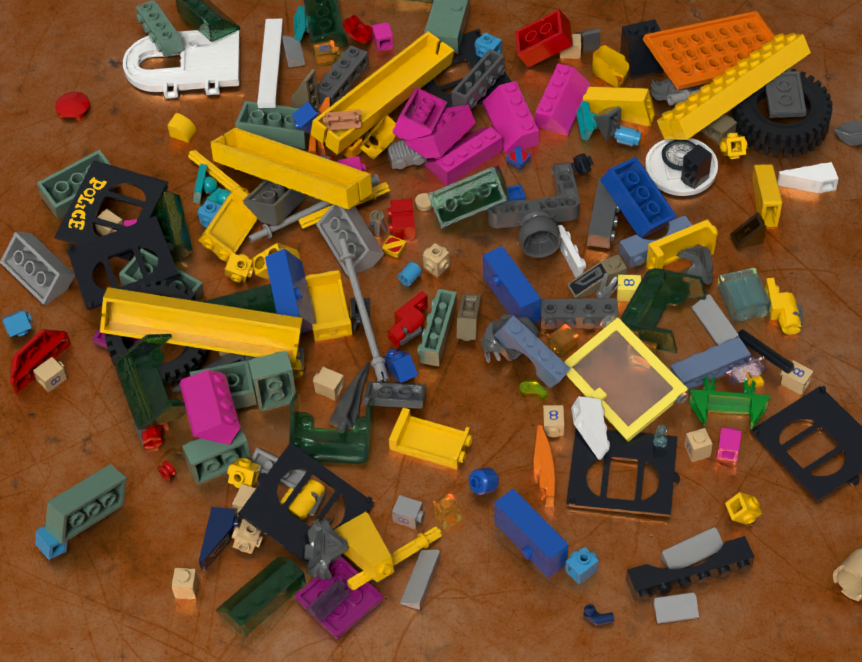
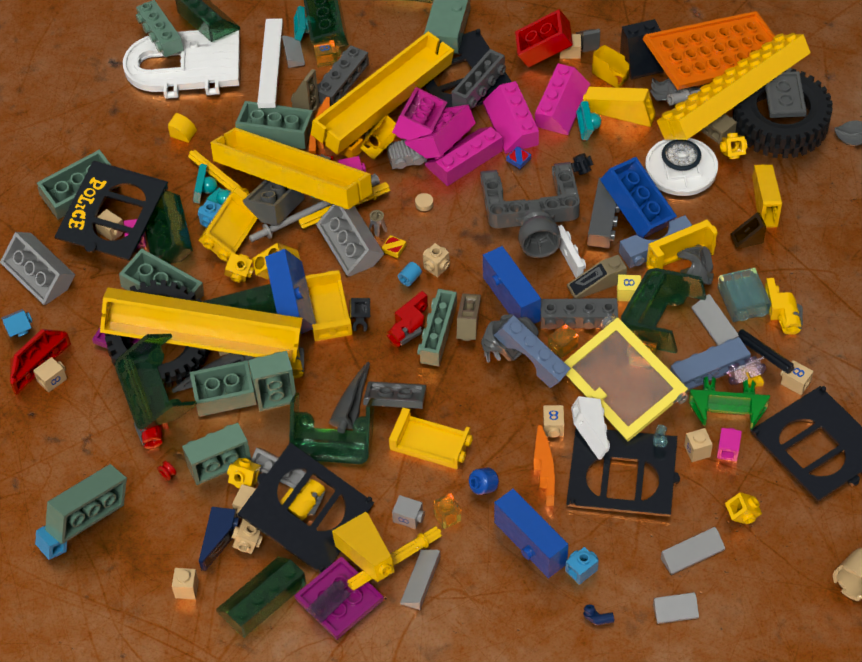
red dish [55,92,90,119] -> none
black door [67,216,179,310] -> none
dark pink slope [179,370,240,445] -> none
blue slope [292,102,322,133] -> none
dark grey piece [304,518,348,581] -> none
tan brick [313,367,345,401] -> none
nougat hinge [323,110,362,131] -> none
light grey bar [338,238,390,382] -> none
red dish [343,15,373,44] -> none
dark pink brick [372,22,394,51] -> none
blue slope [383,349,418,383] -> none
red brick [387,198,416,240] -> none
clear green slope [428,165,508,228] -> none
dark azure brick [475,32,502,58] -> none
blue tile [504,184,526,201] -> none
clear neon green arm [519,381,549,399] -> none
dark grey slope [593,106,621,141] -> none
flat silver piece [596,273,620,298] -> none
dark azure brick [614,126,642,147] -> none
black arch [626,536,755,601] -> none
black brick [681,144,712,190] -> none
white slope [777,162,839,193] -> none

